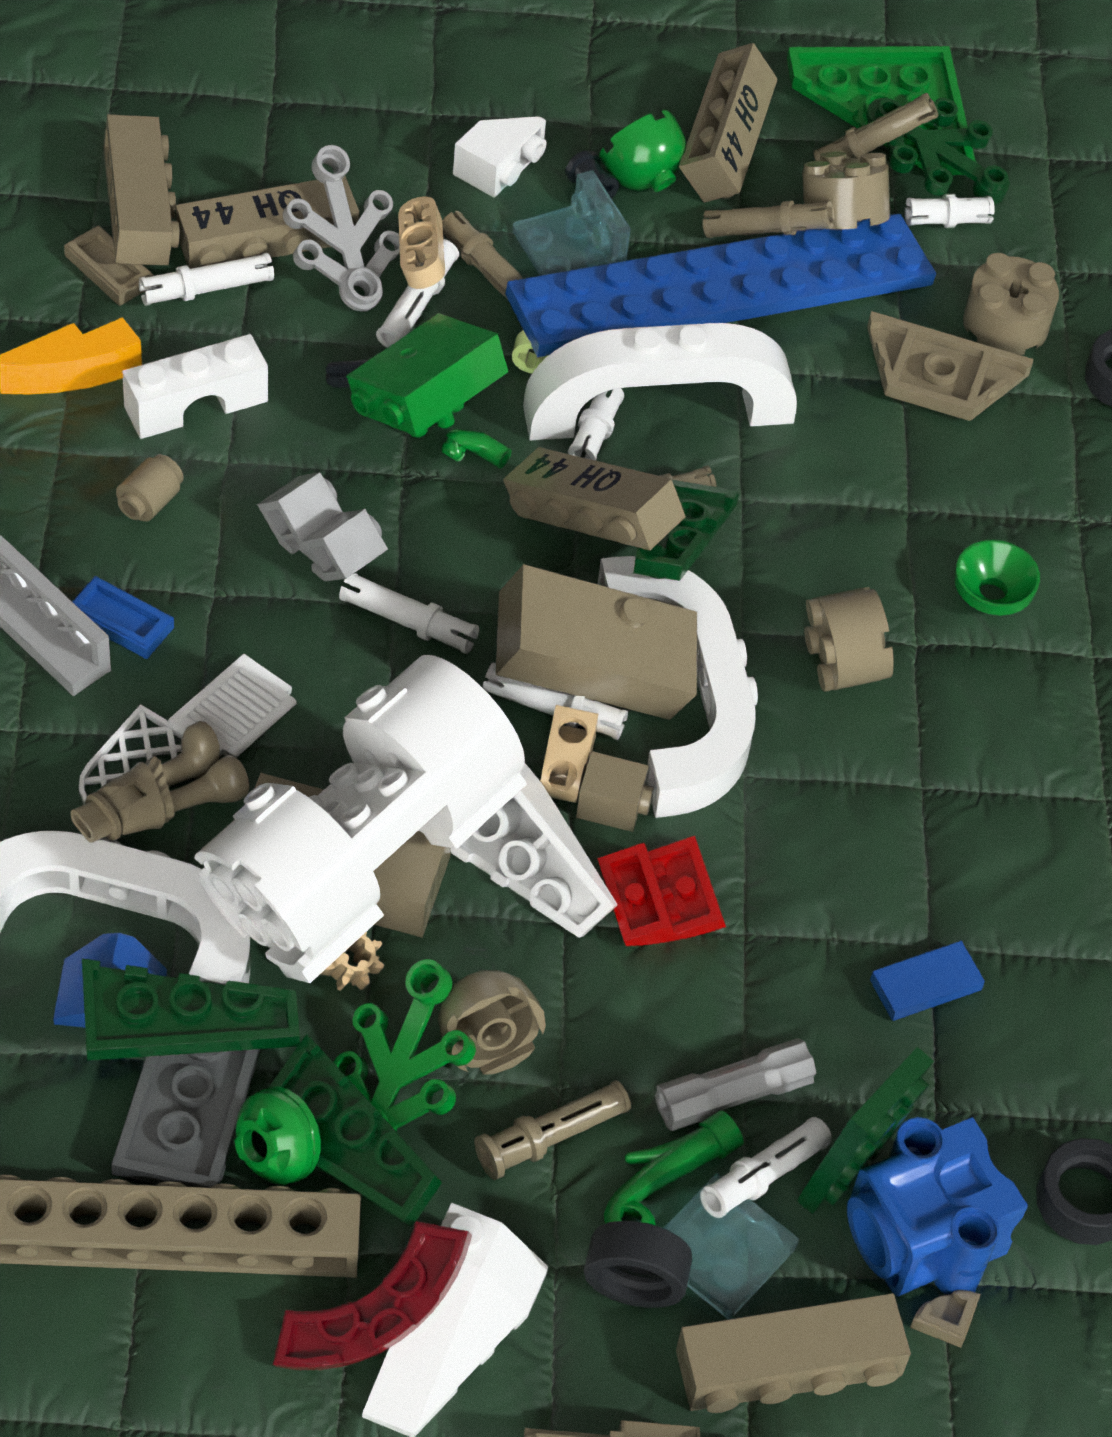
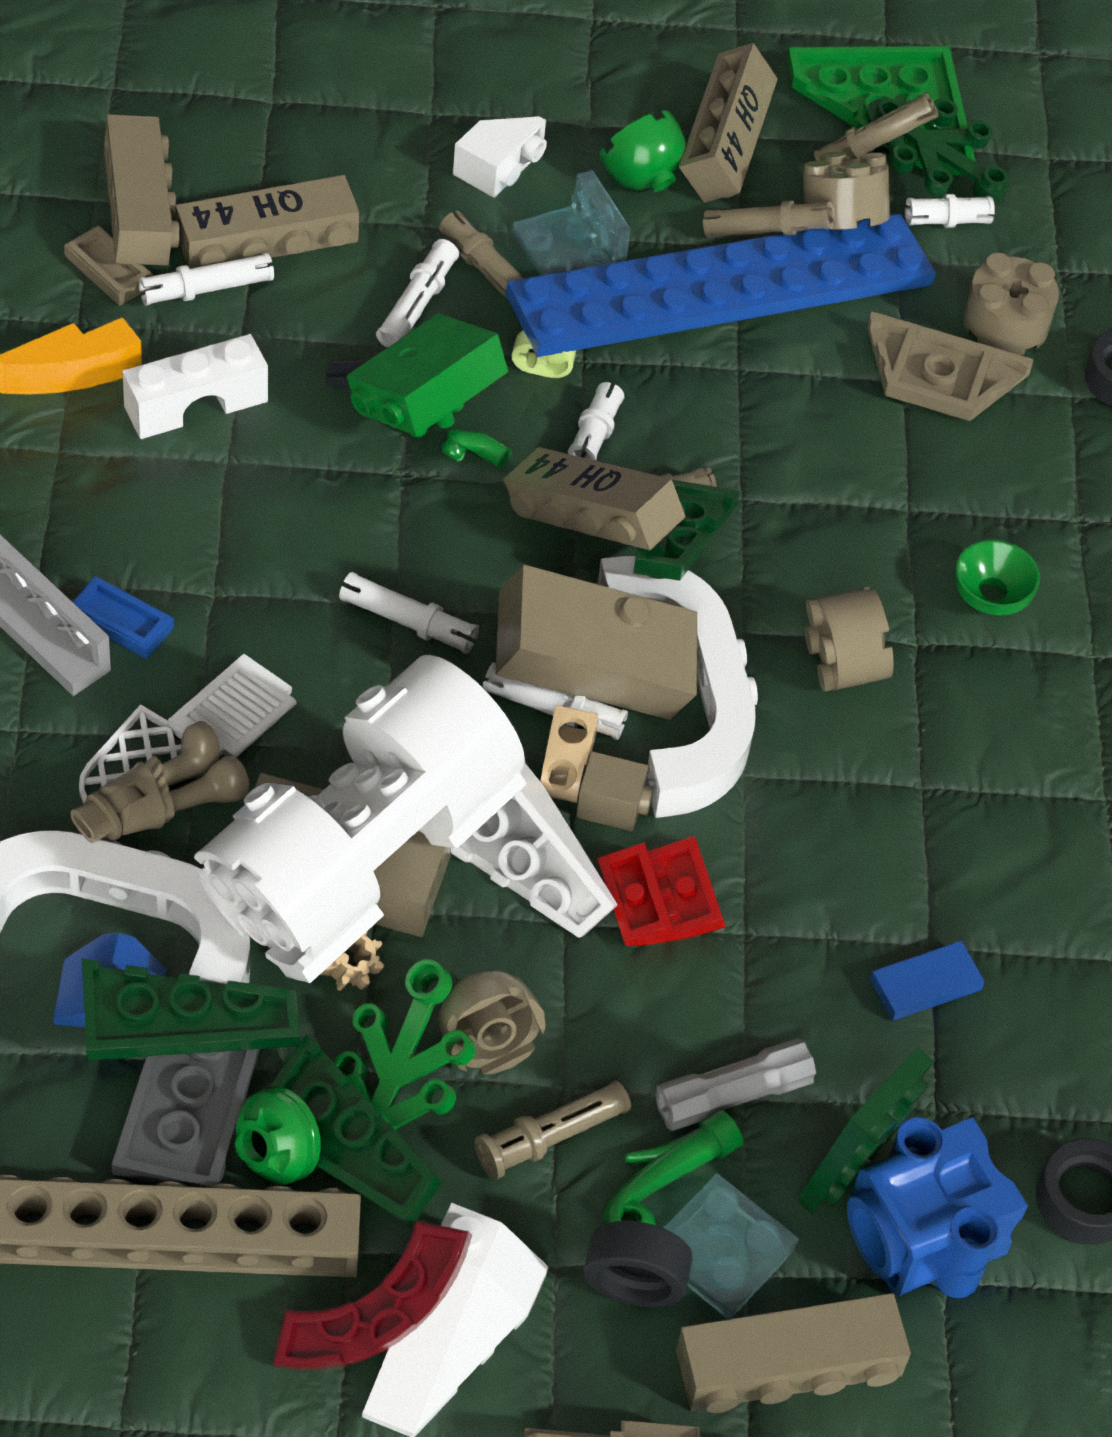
dark tan brick [116,454,184,522] -> none
light grey brick [257,472,388,581] -> none
light grey plant [283,145,400,311] -> none
tan beam [398,196,445,289] -> none
white arch [523,323,797,441] -> none
black bush [565,150,619,207] -> none
white pin [700,1117,832,1218] -> none
dark tan tile [910,1290,981,1348] -> none

